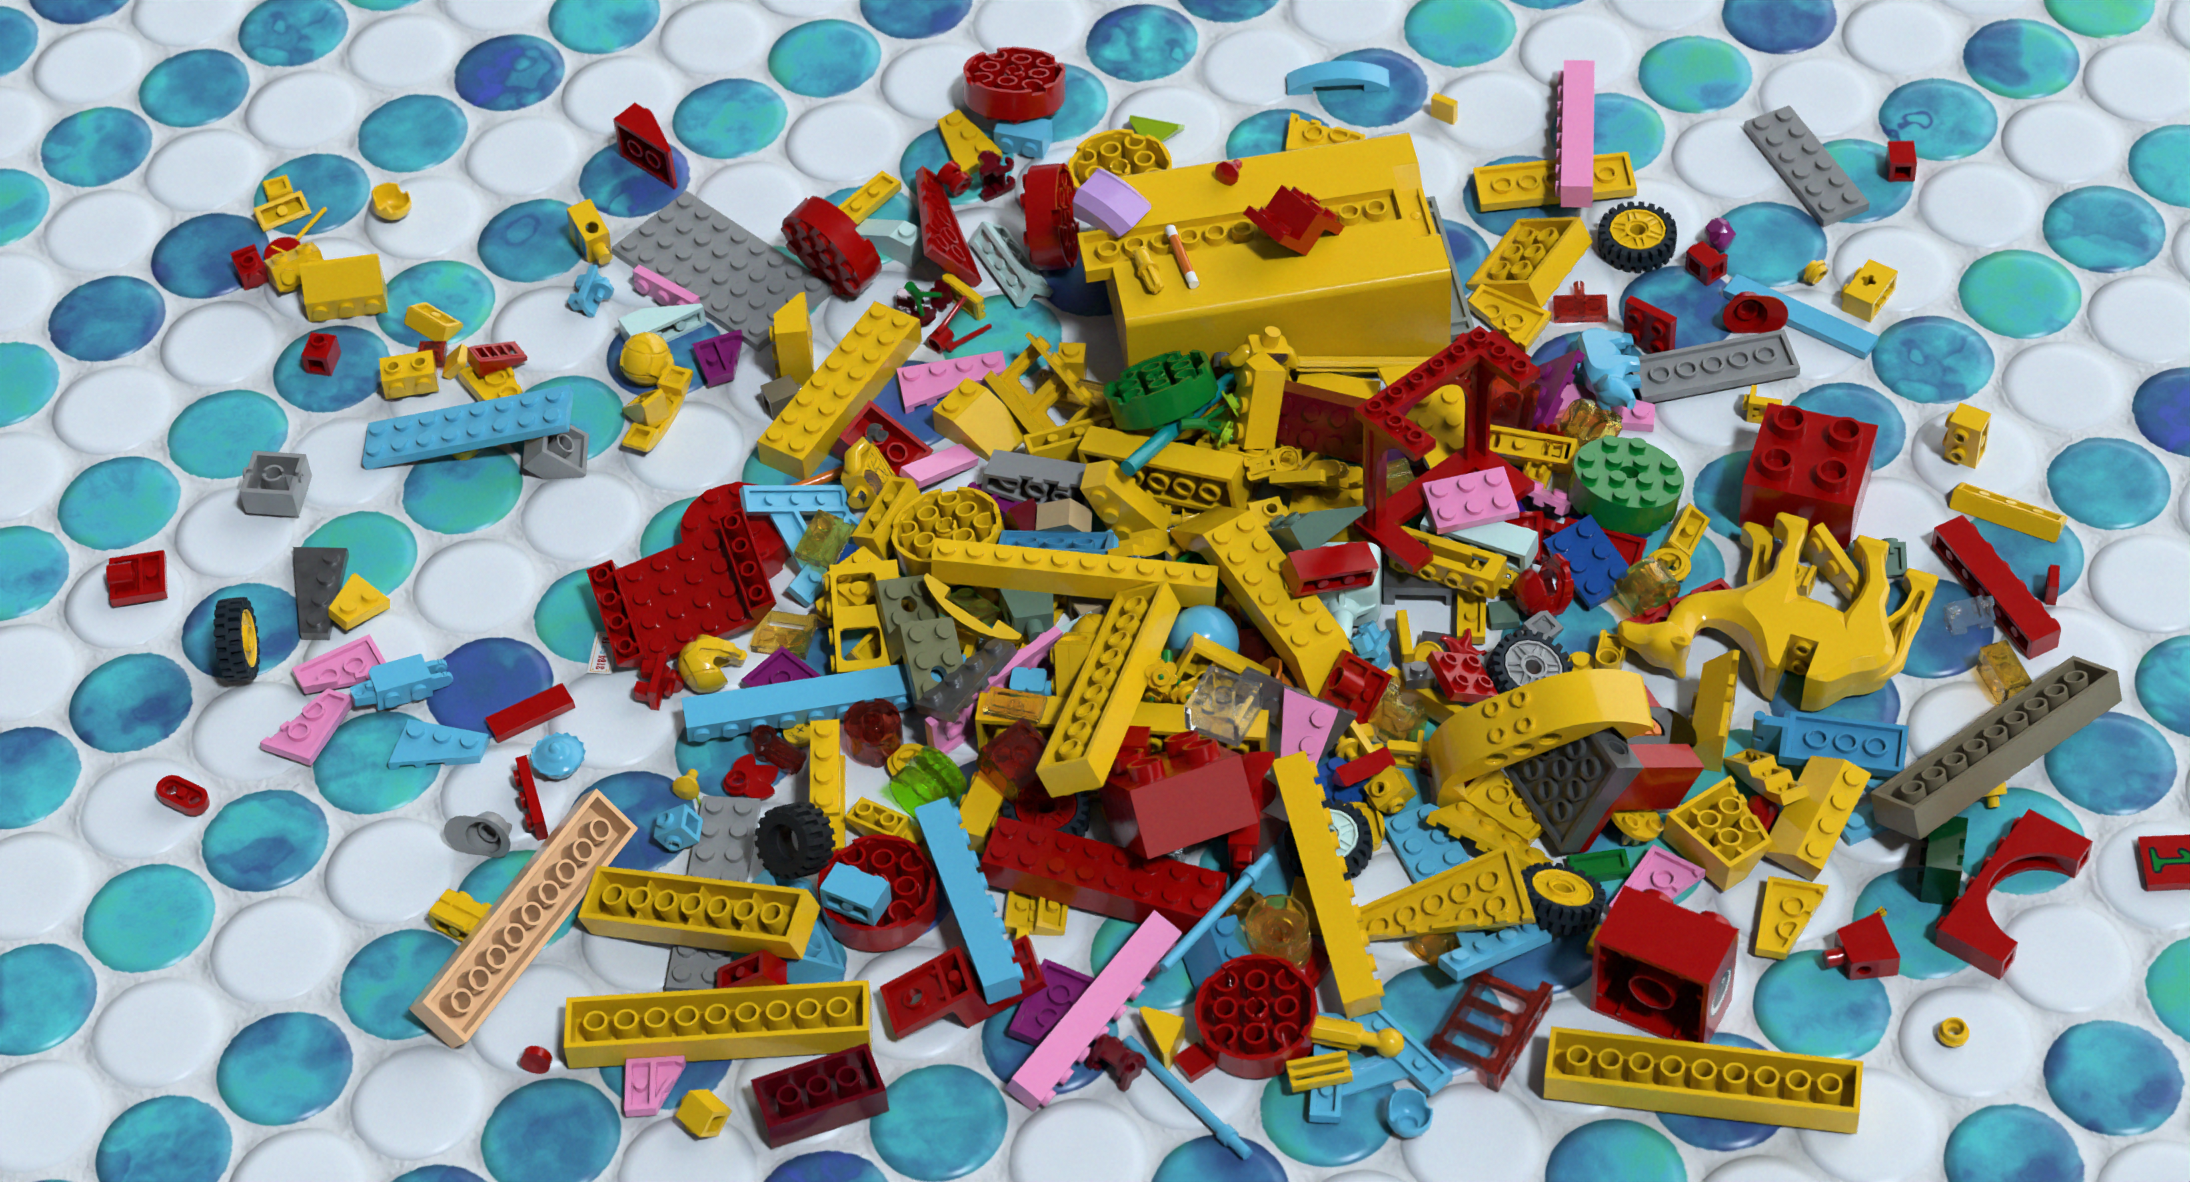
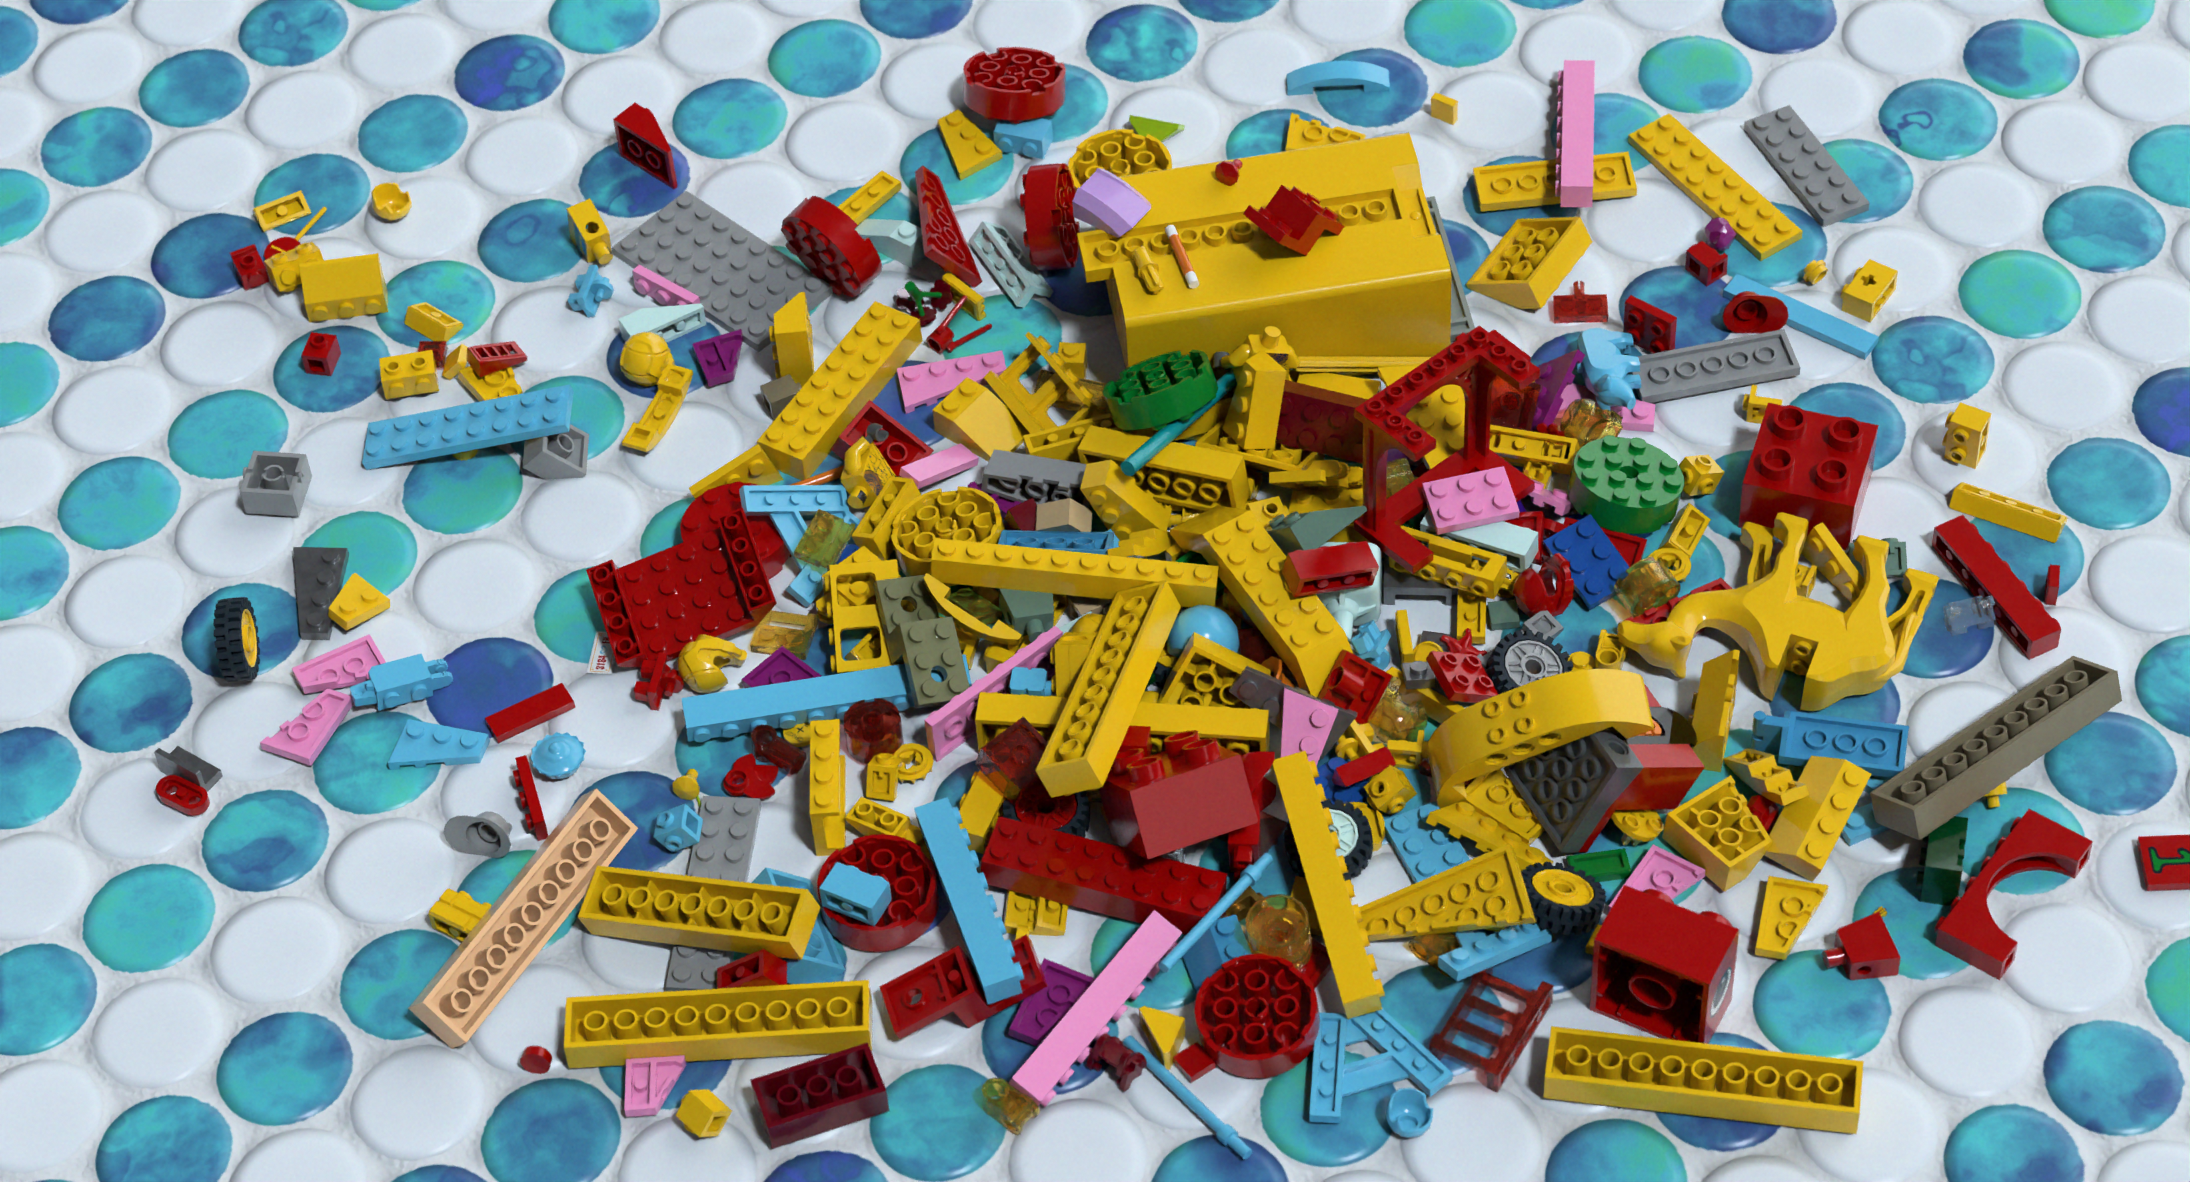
red plate [106,550,168,607] -> none
yellow tile [262,175,293,202] -> none
yellow slope [622,388,670,428] -> none
black tyre [754,801,836,880] -> none
clear neon green wheel [888,746,967,820] -> none
flat silver wing [914,638,1018,723] -> none
red wheel [937,160,973,197] -> none
dark red piece [977,150,1016,202] -> none
clear yellow plate [983,686,1047,725] -> none
yellow plant [1144,649,1199,704] -> none
plant [1179,390,1240,450] -> none
clear brick [1184,665,1264,747] -> none
yellow piece [1244,446,1302,483] -> none
yellow tile [1286,1050,1353,1093] -> none
yellow piece [1311,1015,1404,1058] -> none
yellow wing [1468,284,1552,353] -> none
black wheel [1598,201,1677,273] -> none
red brick [1885,141,1917,182] -> none
yellow plate [1938,1017,1970,1047] -> none
clear yellow brick [1977,639,2032,706] -> none
none -> flat silver panel [154,746,223,792]
none -> yellow wing [689,444,784,499]
none -> yellow bracket [866,753,902,801]
none -> clear yellow piece [982,1078,1040,1135]
none -> yellow plate [1628,113,1803,261]
none -> yellow brick [1679,455,1725,496]

